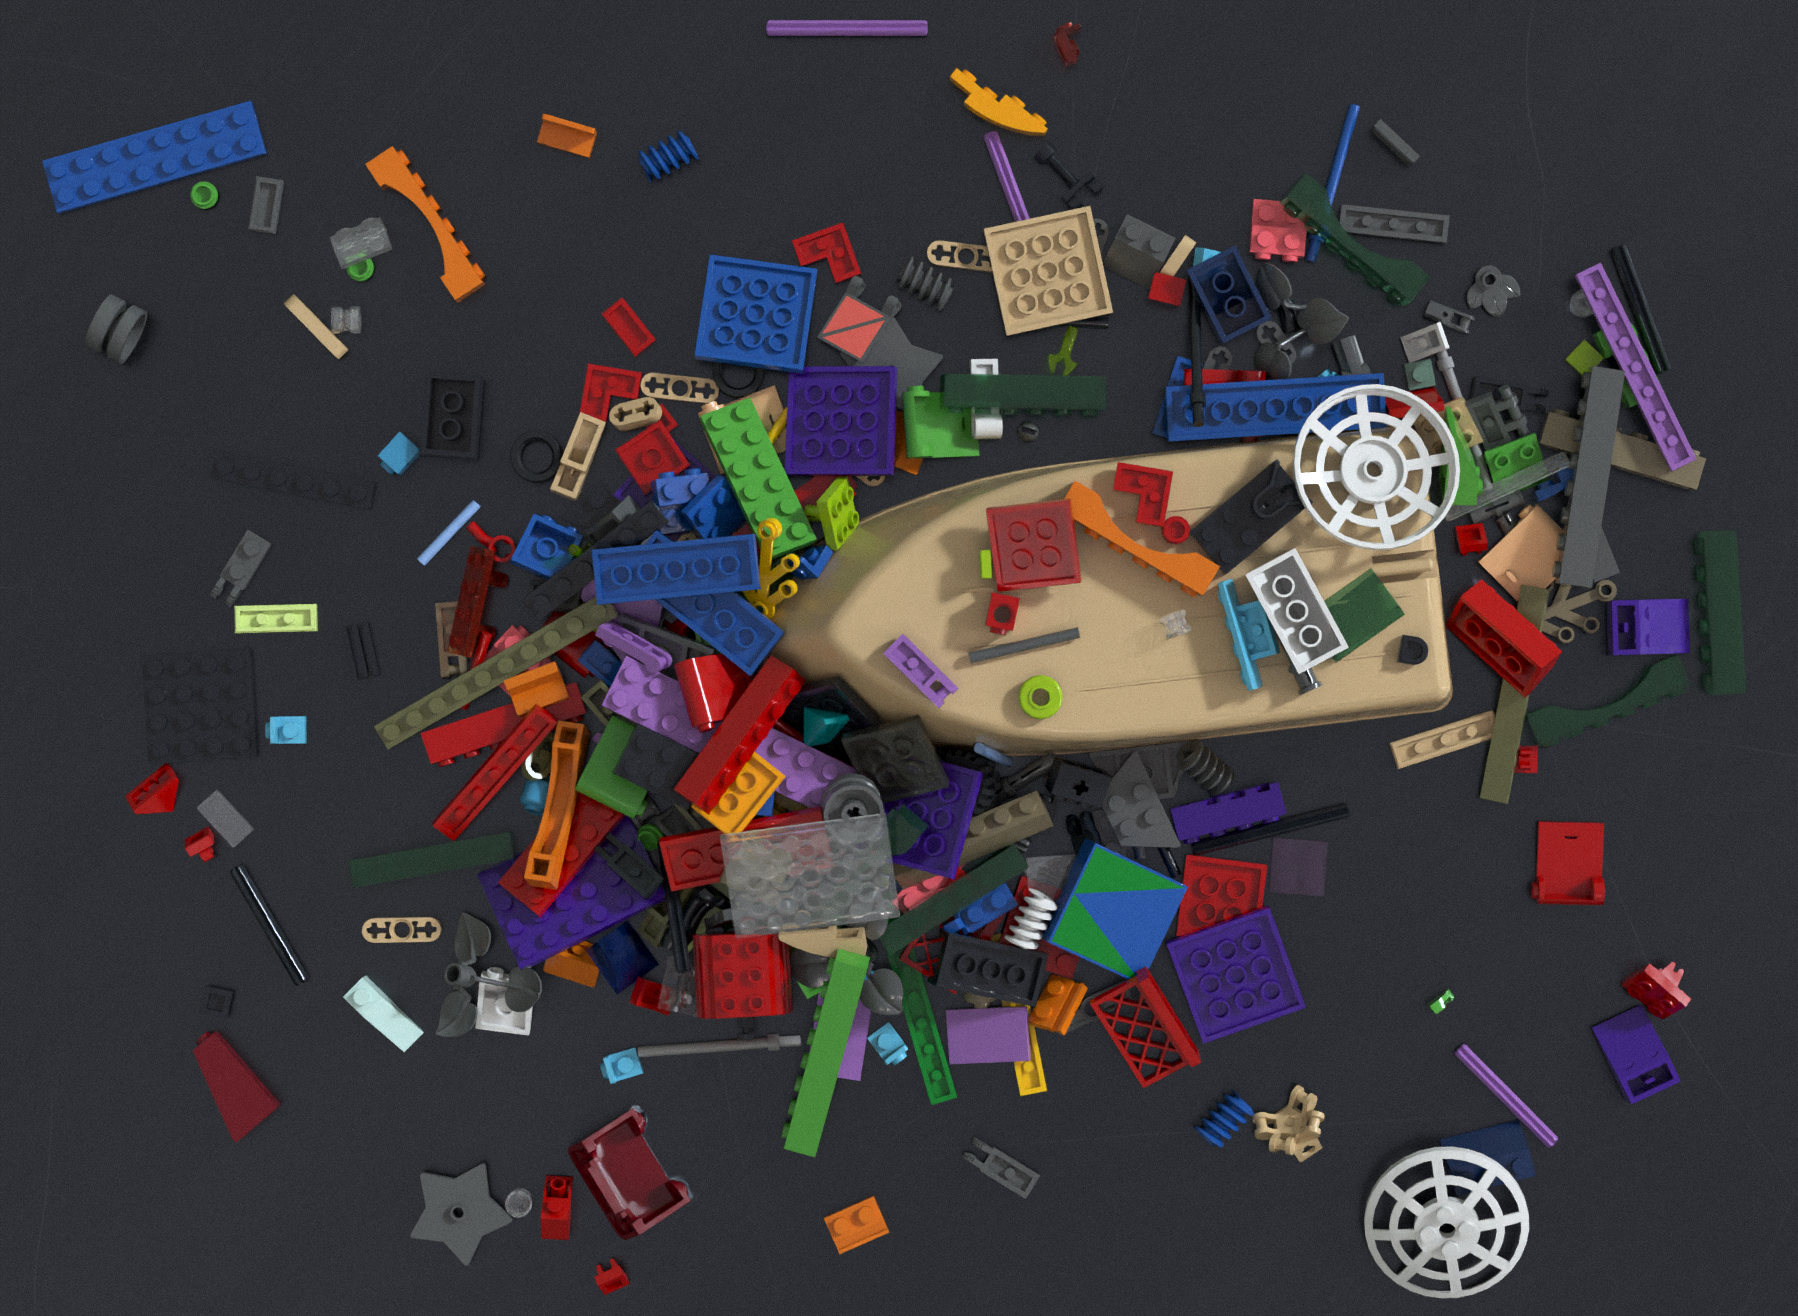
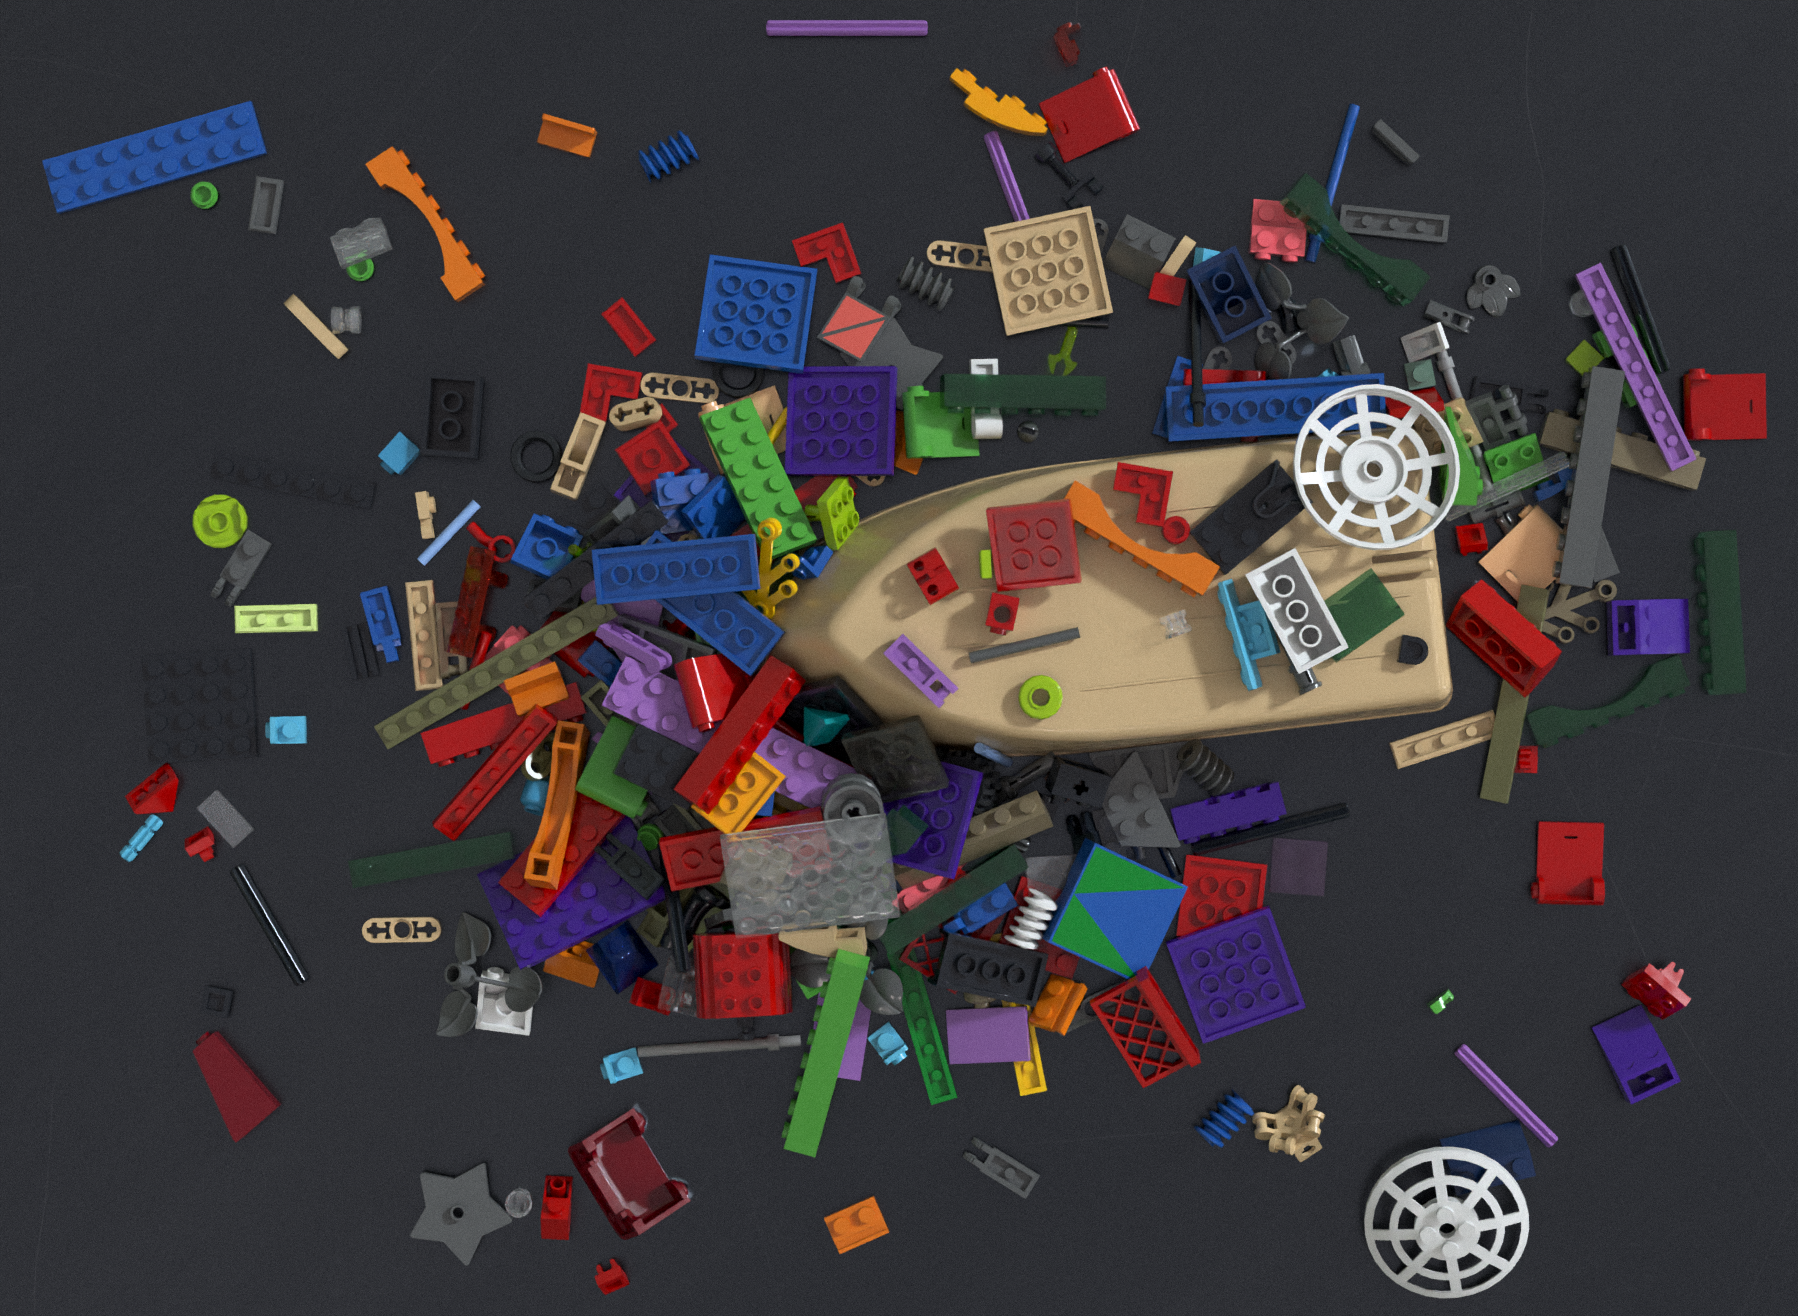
dark grey wheel [85,294,147,364] -> none
light aqua slope [343,976,424,1052] -> none
none -> medium azure axle [119,814,163,862]
none -> lime tile [193,495,247,548]
none -> blue hinge [360,586,402,663]
none -> tan tile [405,580,443,691]
none -> tan plate [415,491,436,539]
none -> red piece [906,547,959,605]
none -> red door [1039,67,1140,163]
none -> red door [1683,369,1767,441]

